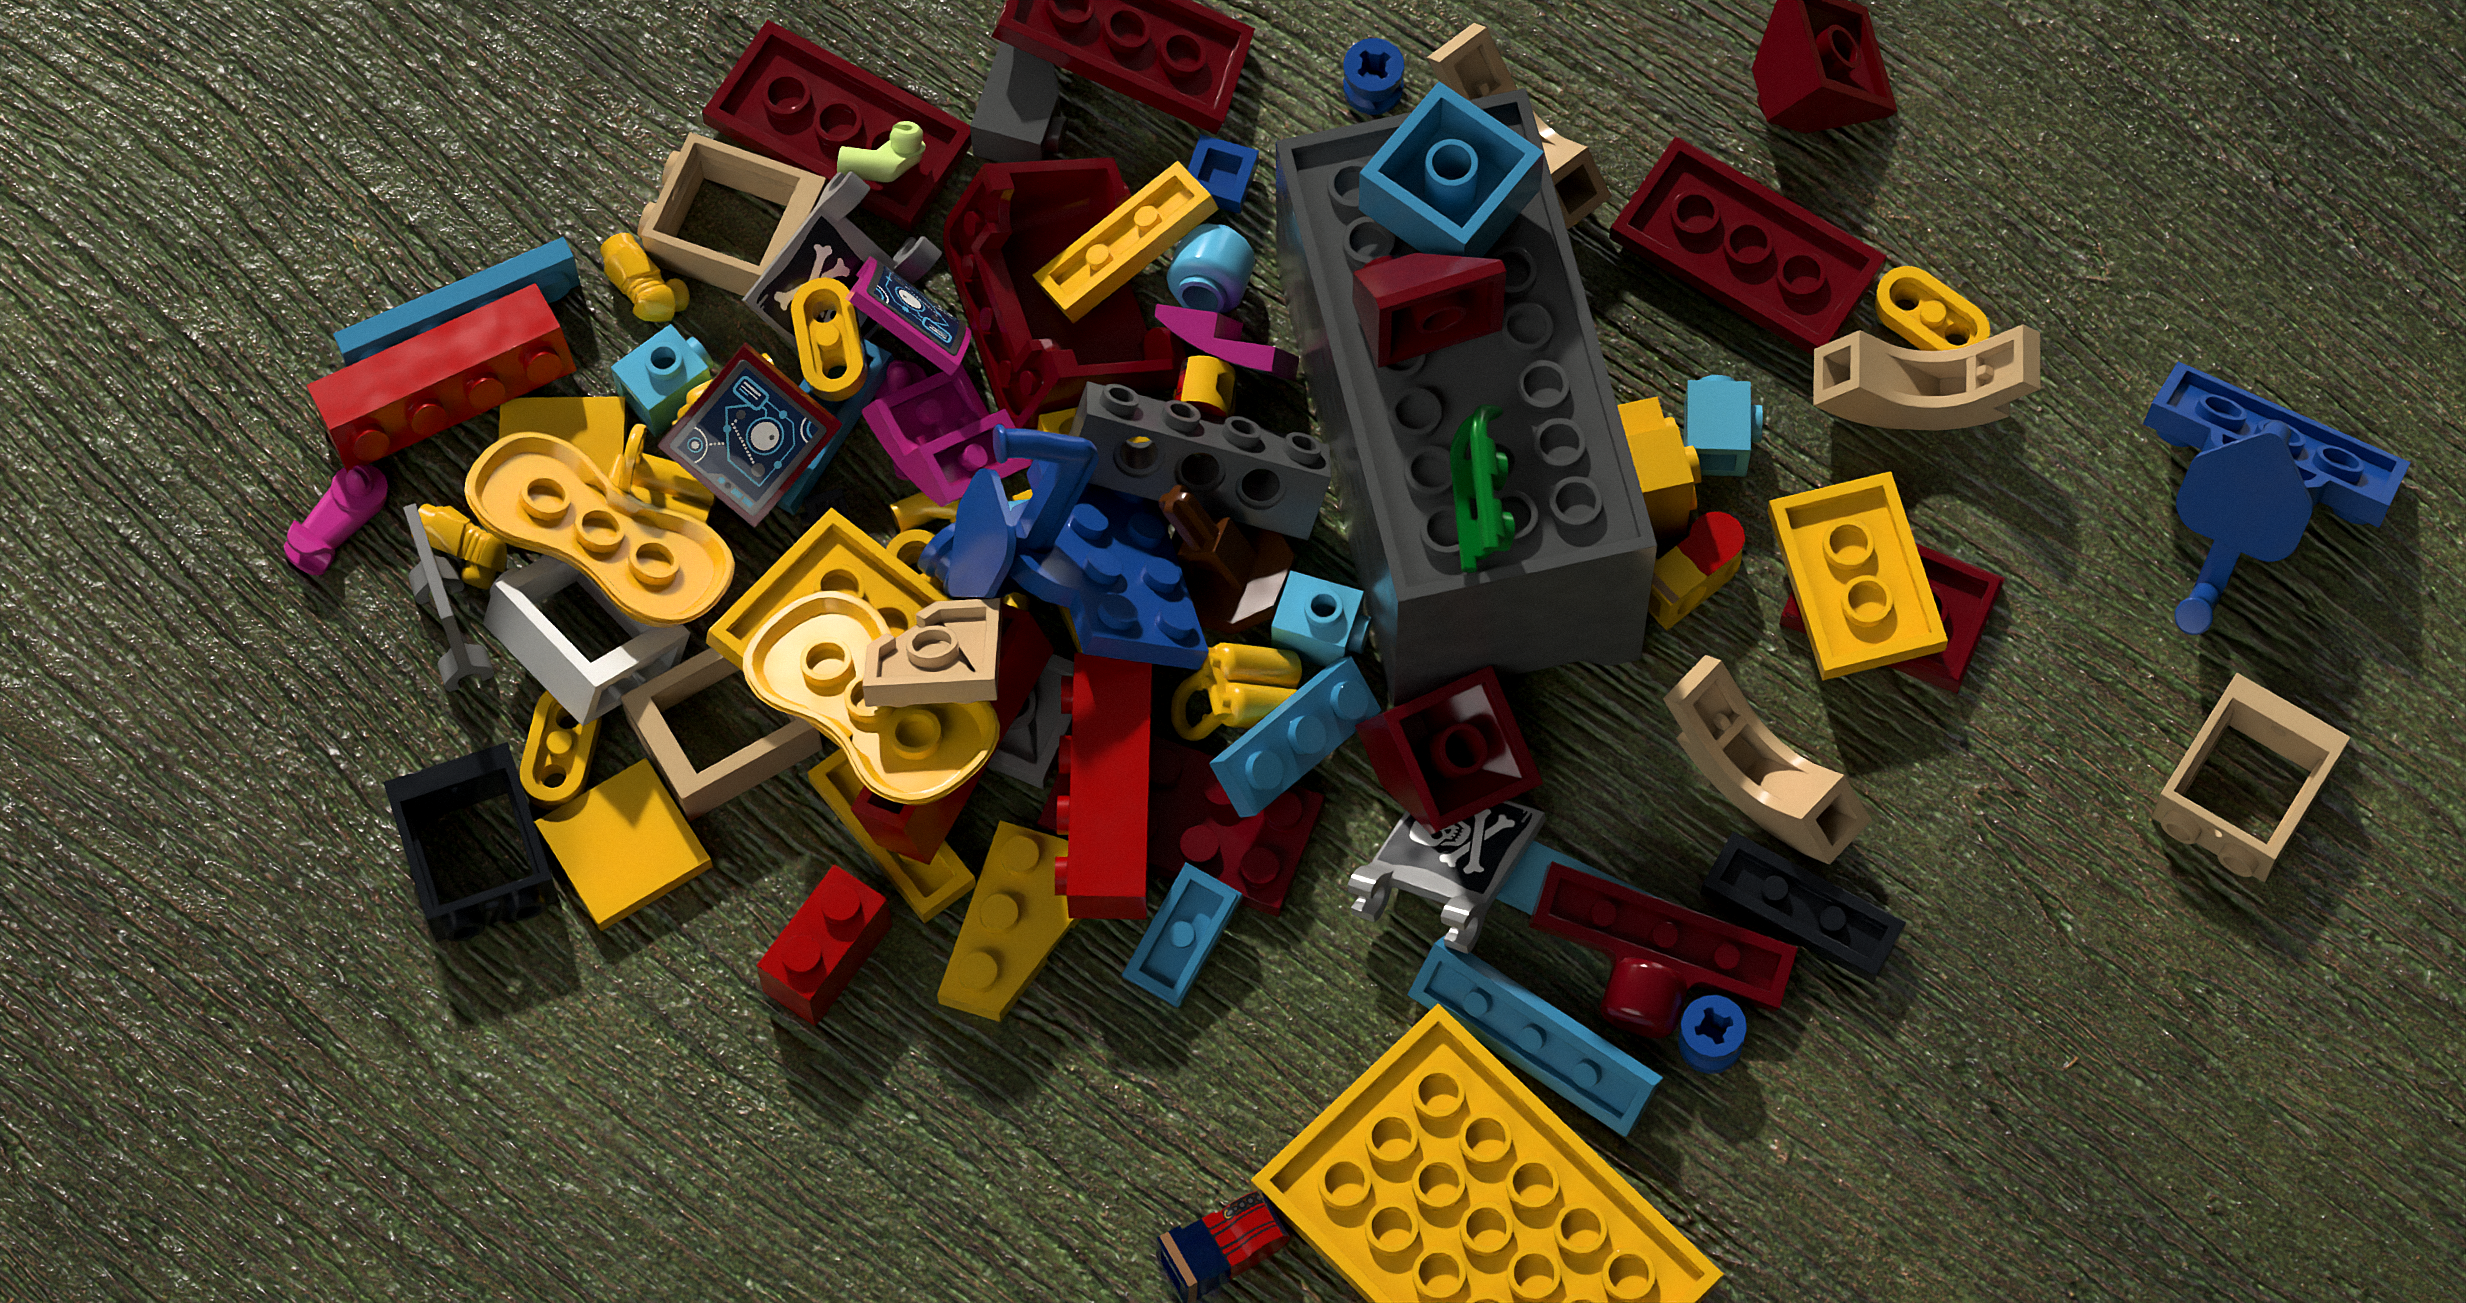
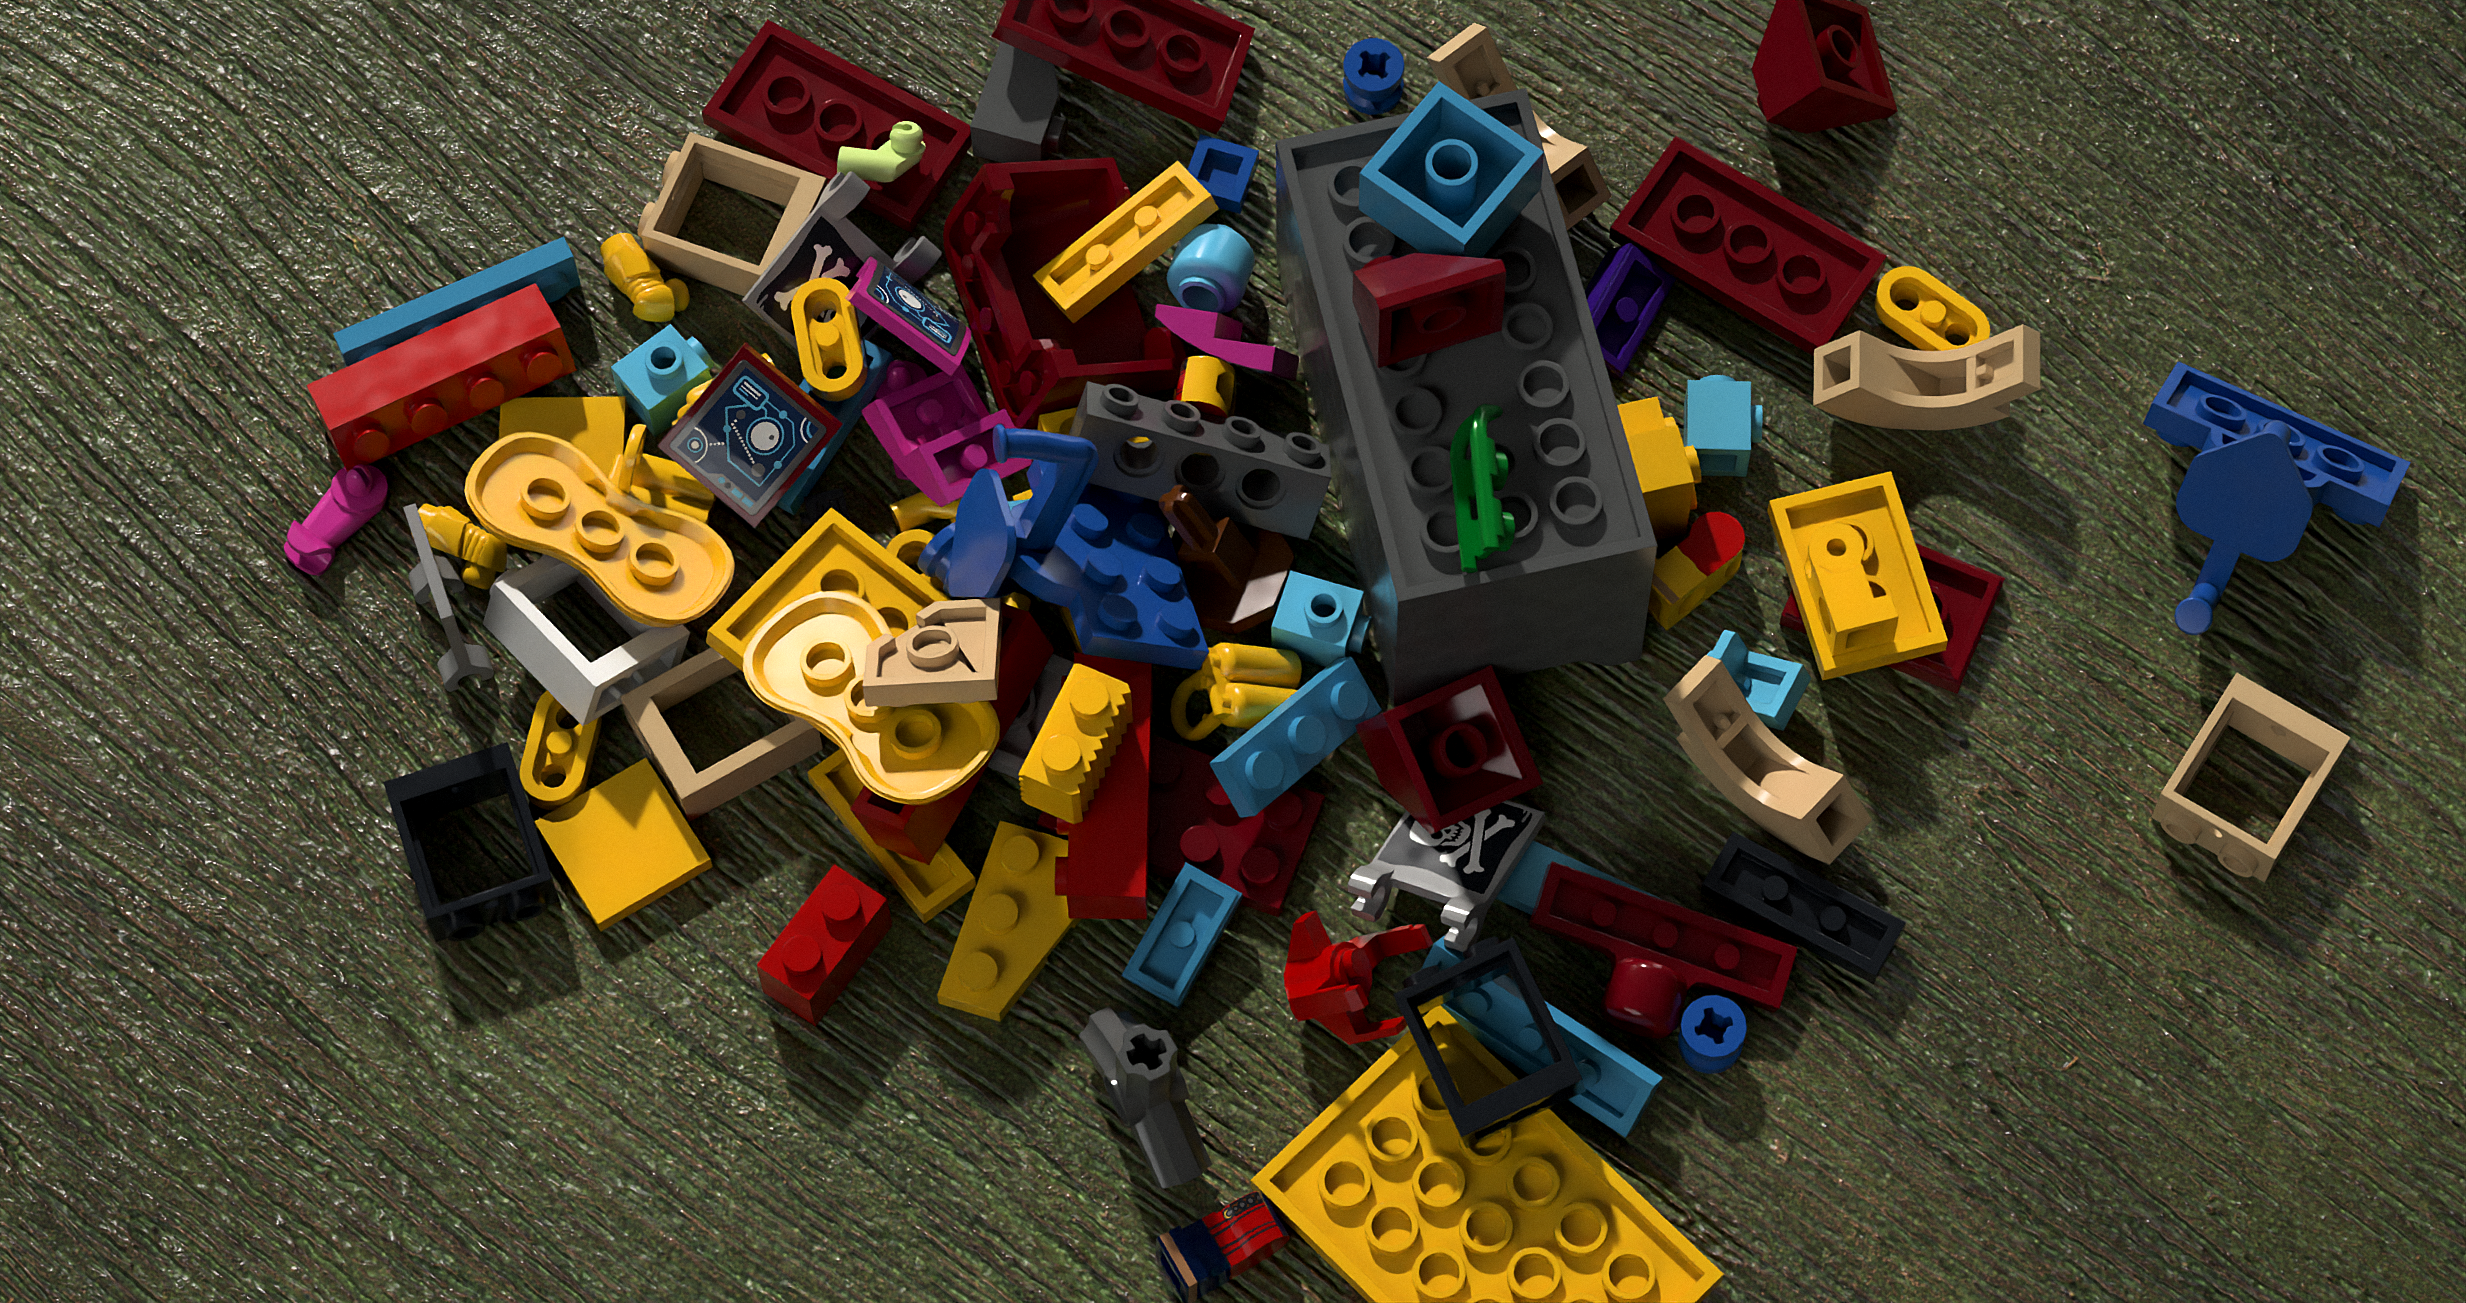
none -> yellow brick [1018,664,1133,824]
none -> dark grey piece [1079,1006,1212,1189]
none -> red piece [1284,910,1433,1045]
none -> black window [1393,937,1586,1148]
none -> dark purple slope [1585,243,1676,379]
none -> medium azure bracket [1707,630,1811,731]
none -> yellow leg [1804,522,1899,657]

